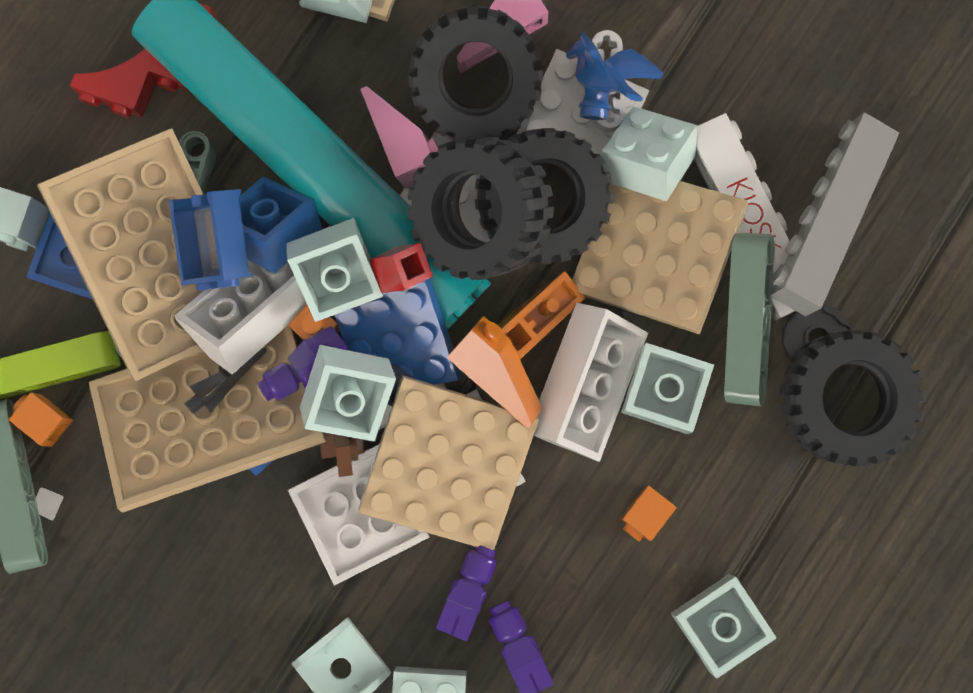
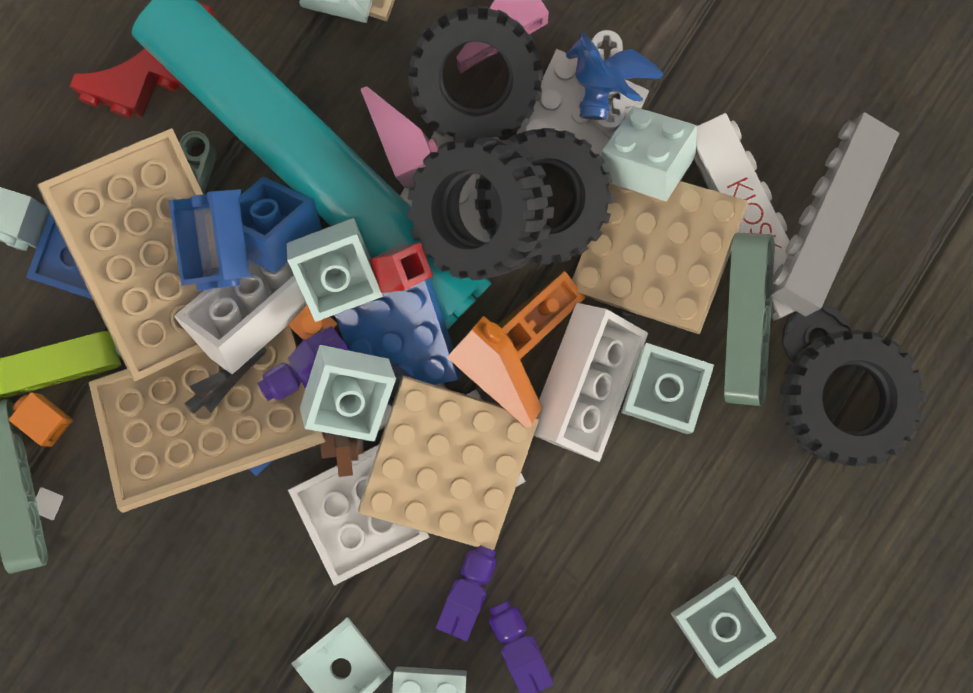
orange brick [620,485,677,542] -> none

